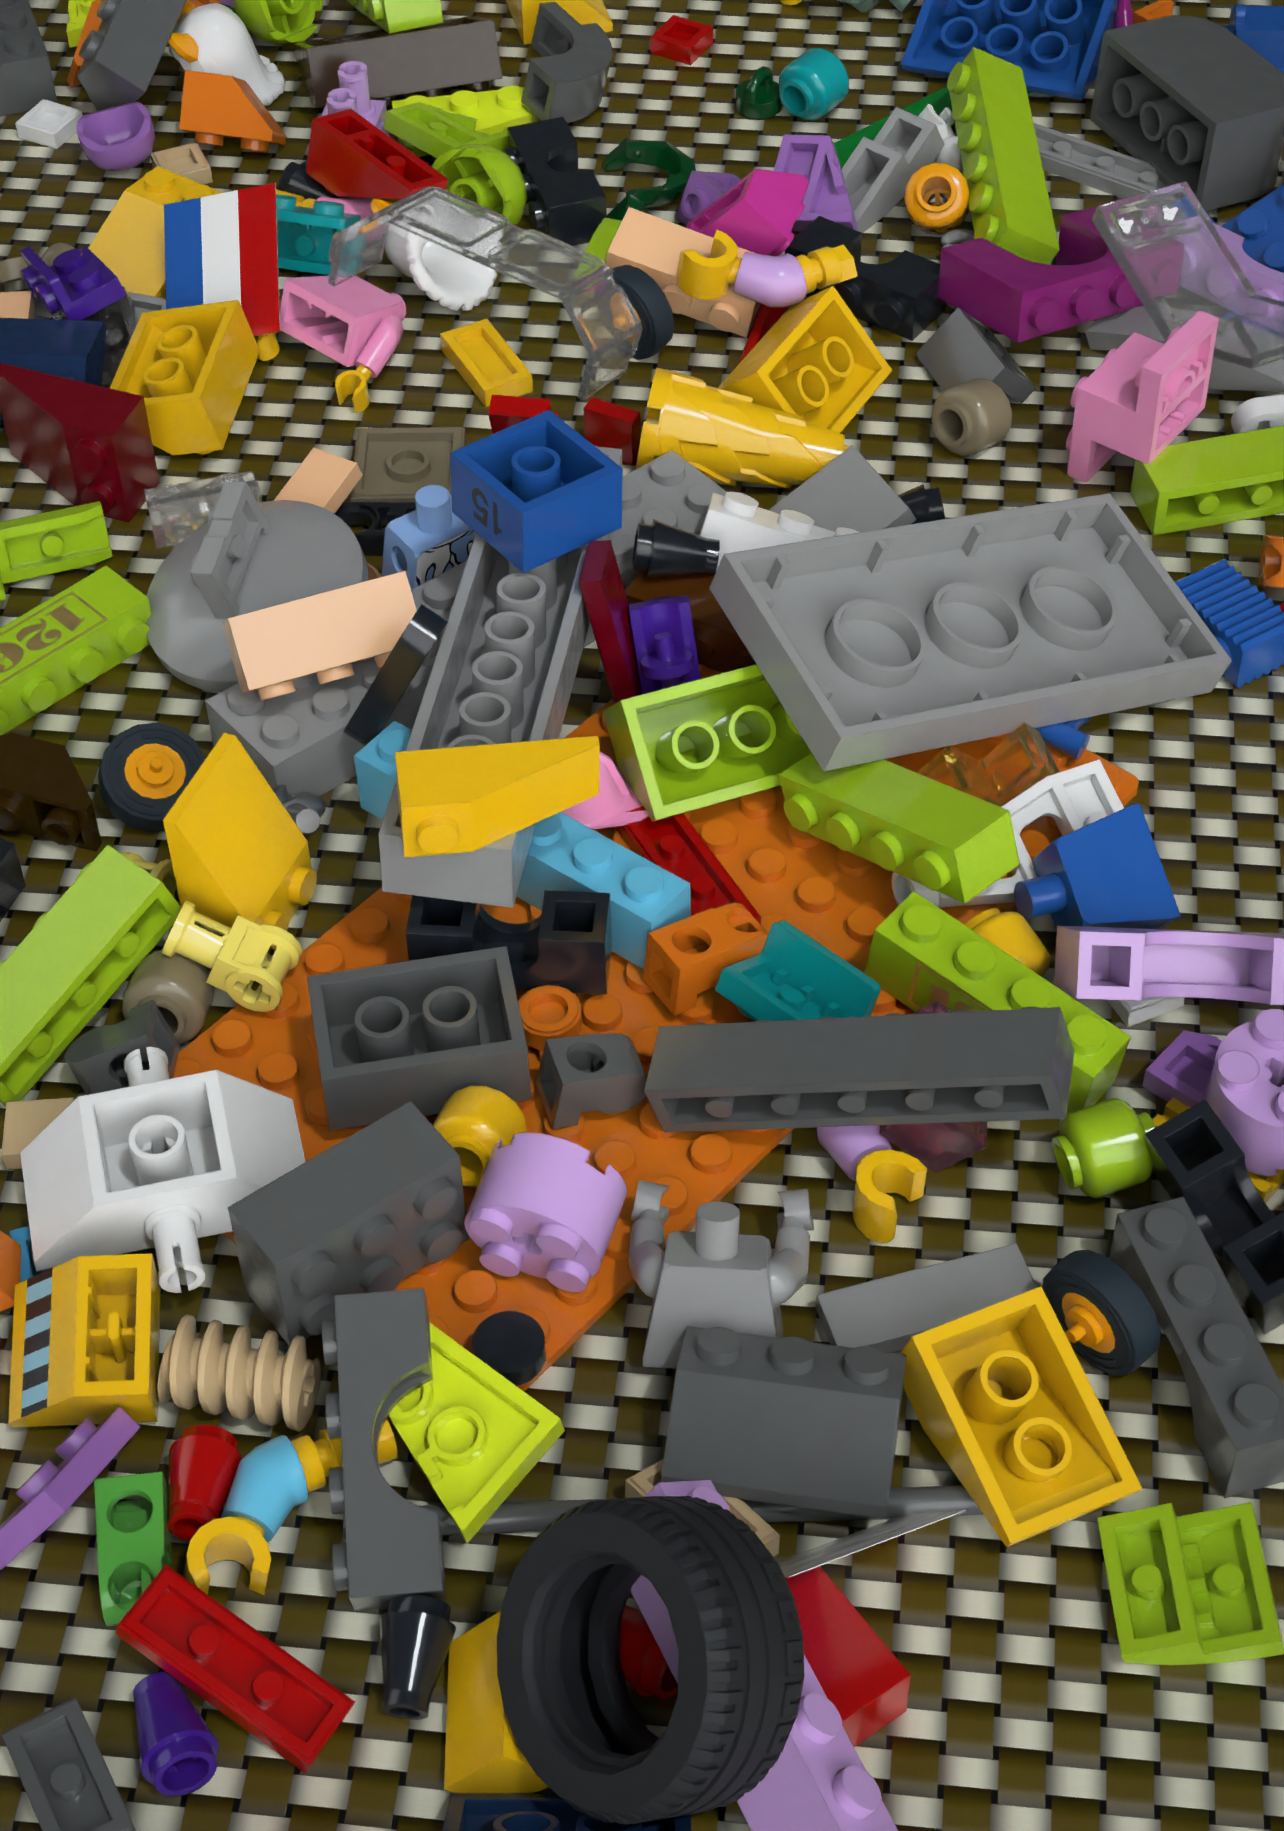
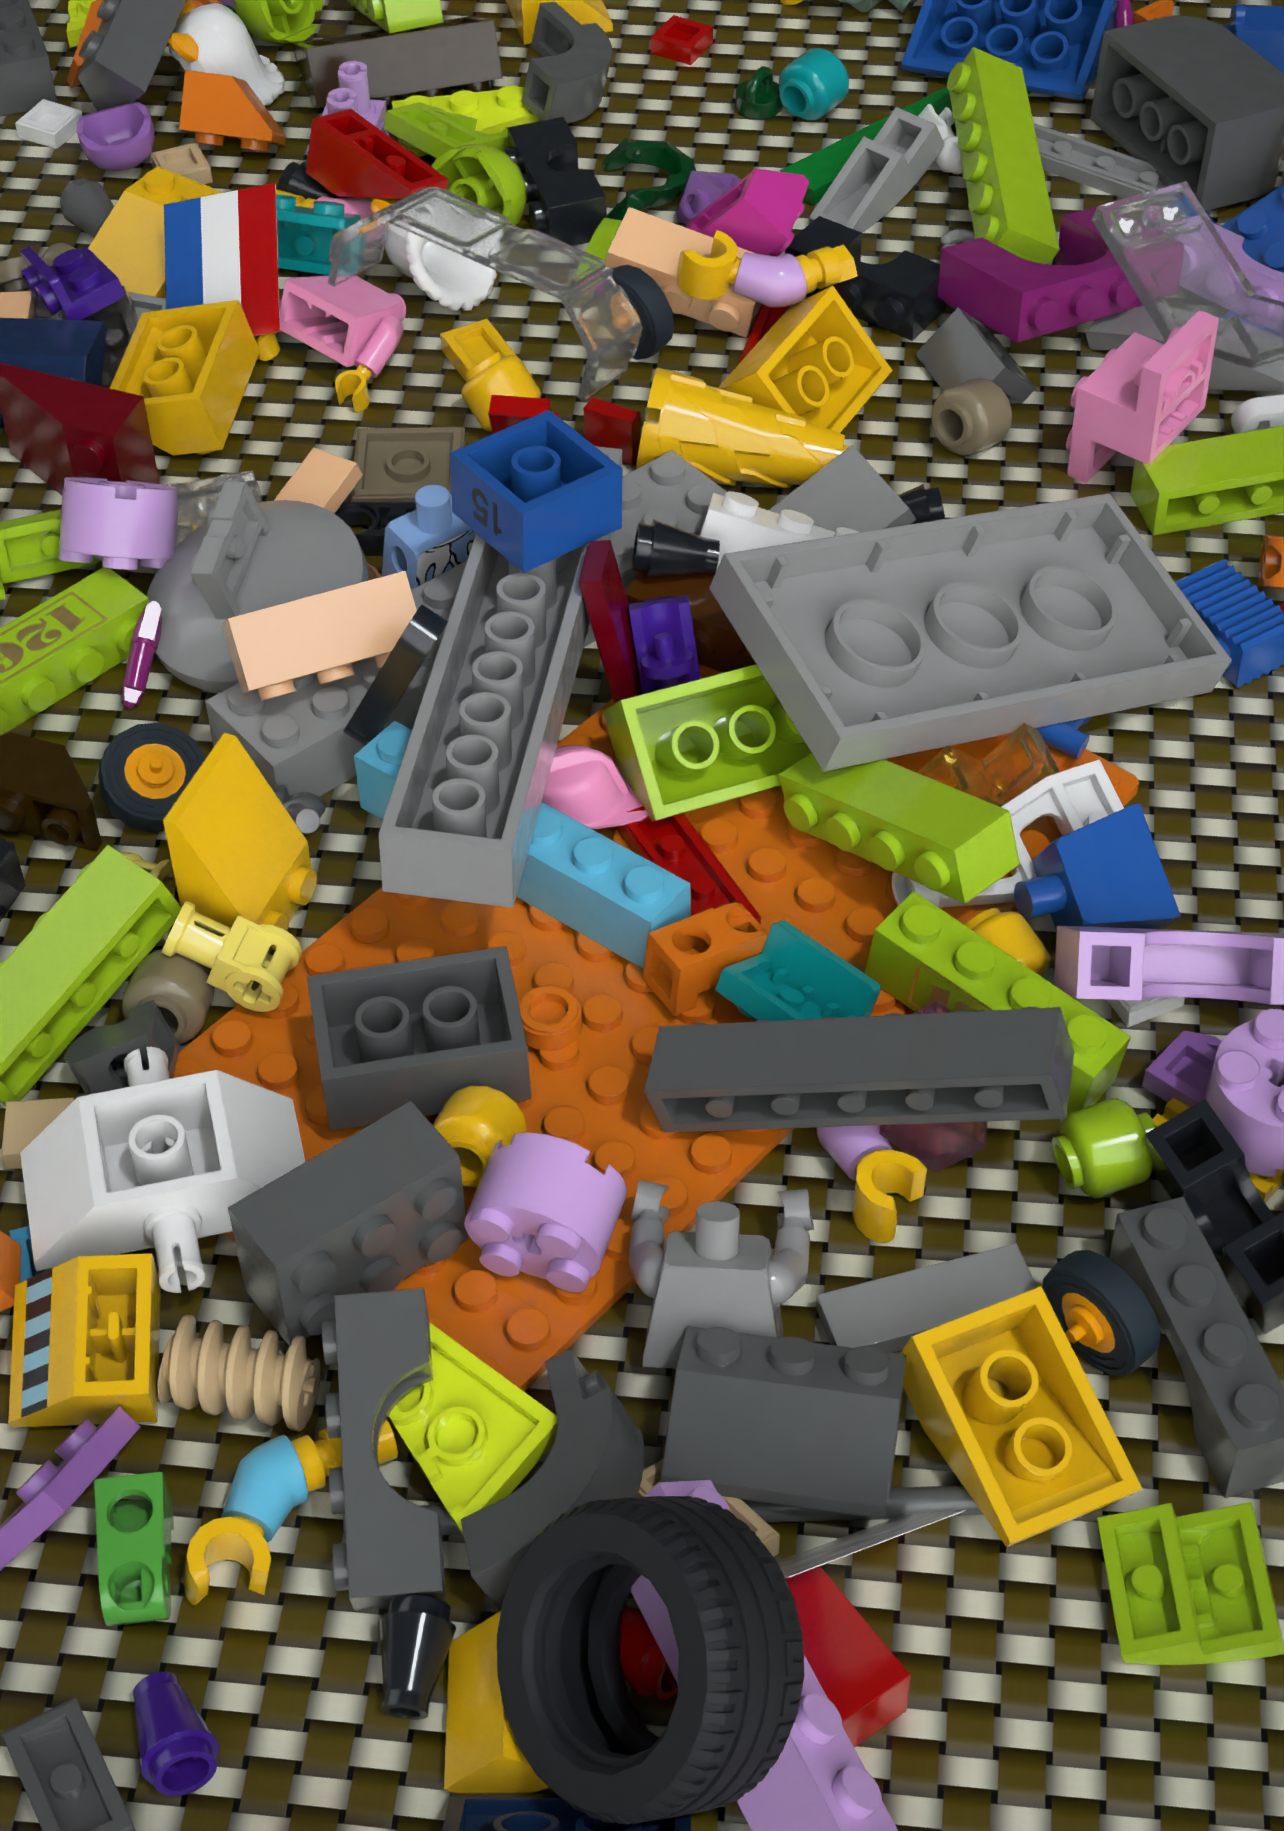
red tile [115,1564,355,1774] -> none
red cone [167,1424,242,1541] -> none
yellow slope [395,736,600,858] -> none
black arch [406,890,612,994] -> none
black tile [472,1311,546,1386] -> none
dark grey leg [536,1033,647,1129] -> none
medium lavender wing [774,134,858,232] -> none
light orange head [904,163,970,235] -> none
none -> lavender brick [59,477,179,570]
none -> dark grey cone [60,178,114,238]
none -> magenta piece [121,601,162,709]
none -> yellow head [461,351,541,432]
none -> dark grey arch [461,1349,644,1611]

